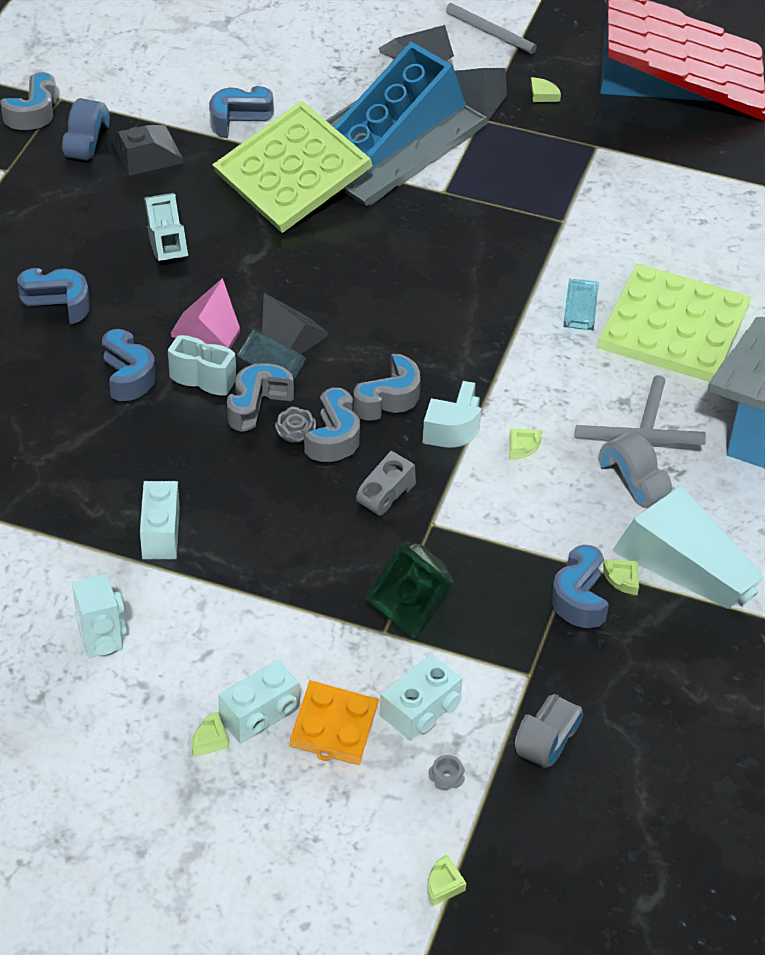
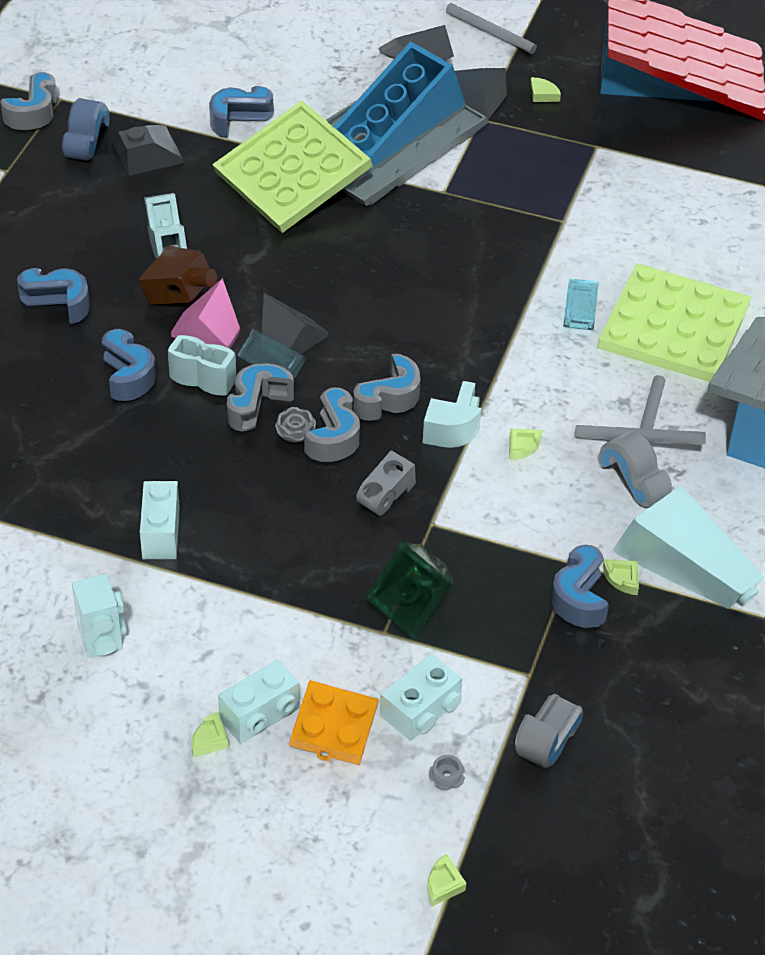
none -> reddish brown torso [138,246,217,305]

